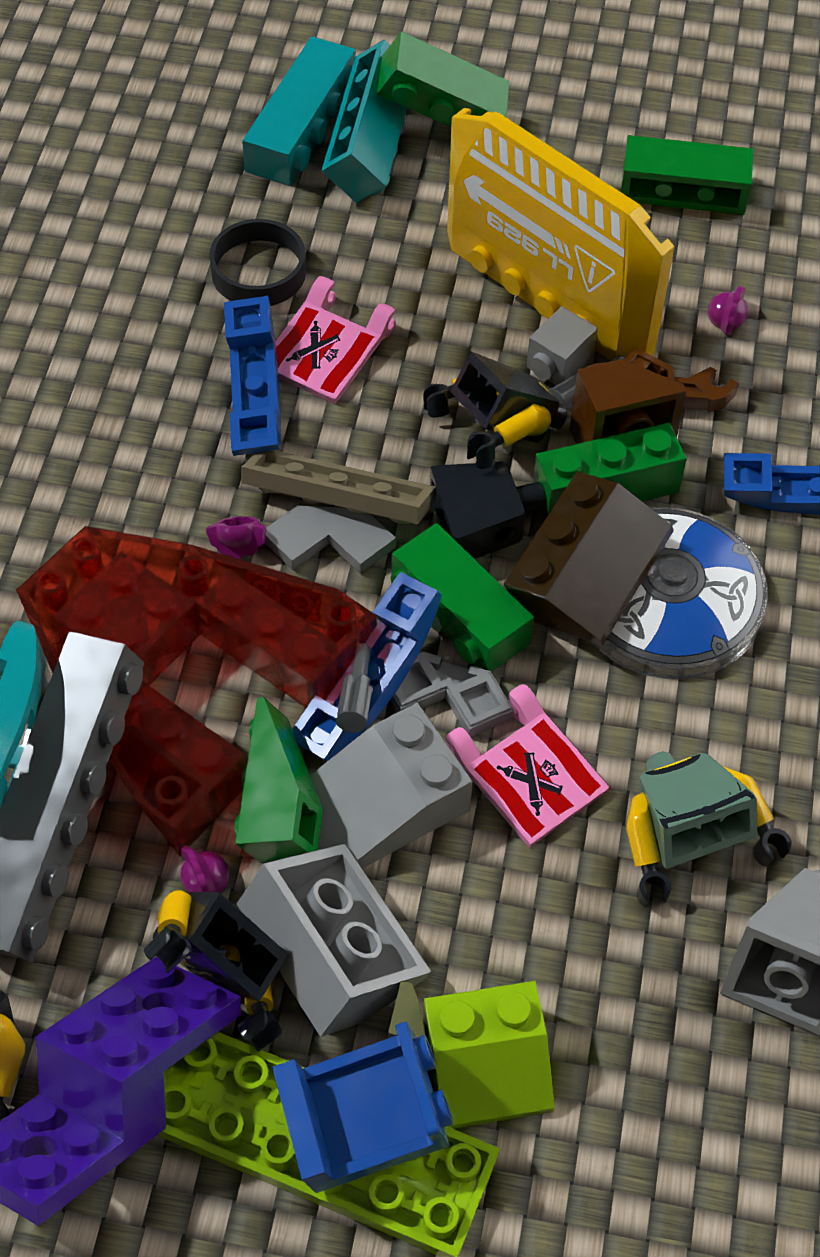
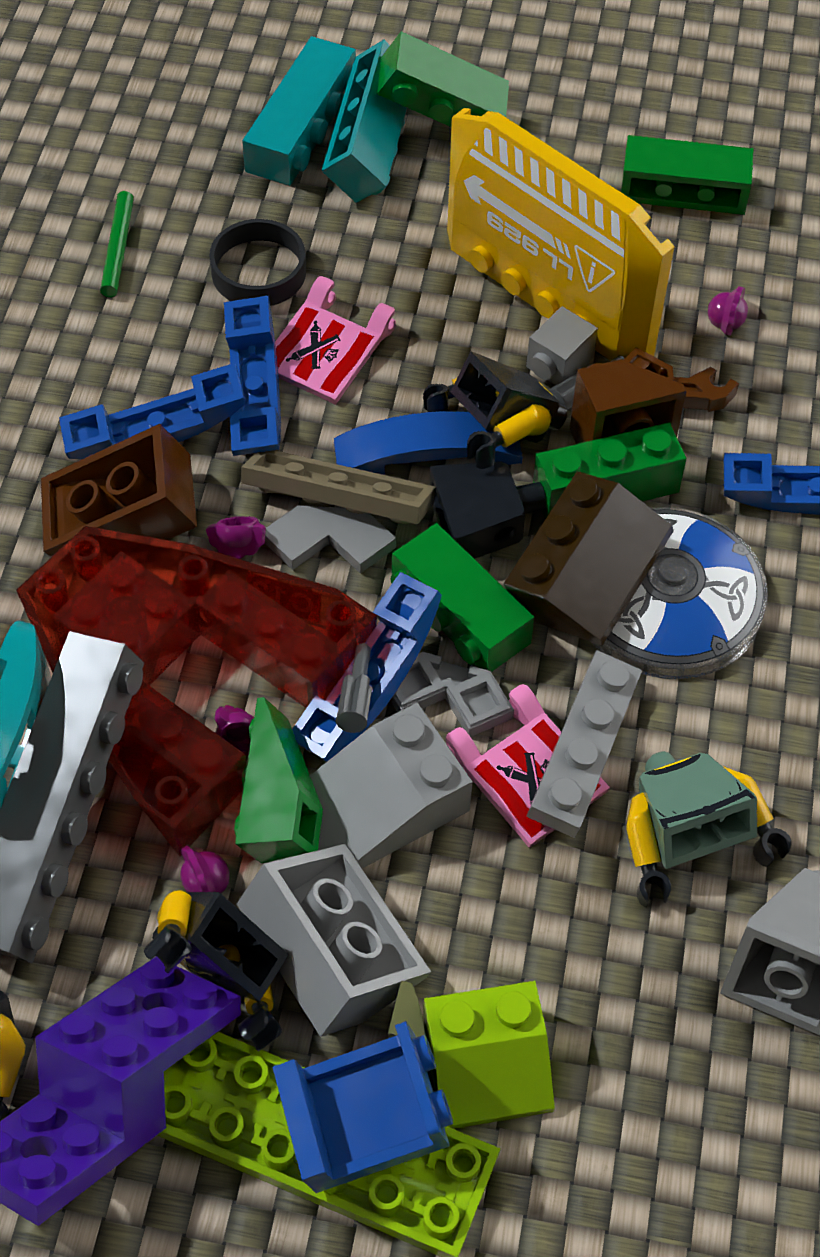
none -> reddish brown slope [41,424,197,556]
none -> blue slope [59,363,246,459]
none -> green bar [100,191,134,298]
none -> magenta piece [215,705,254,757]
none -> blue slope [334,412,523,475]
none -> light grey plate [526,650,642,838]

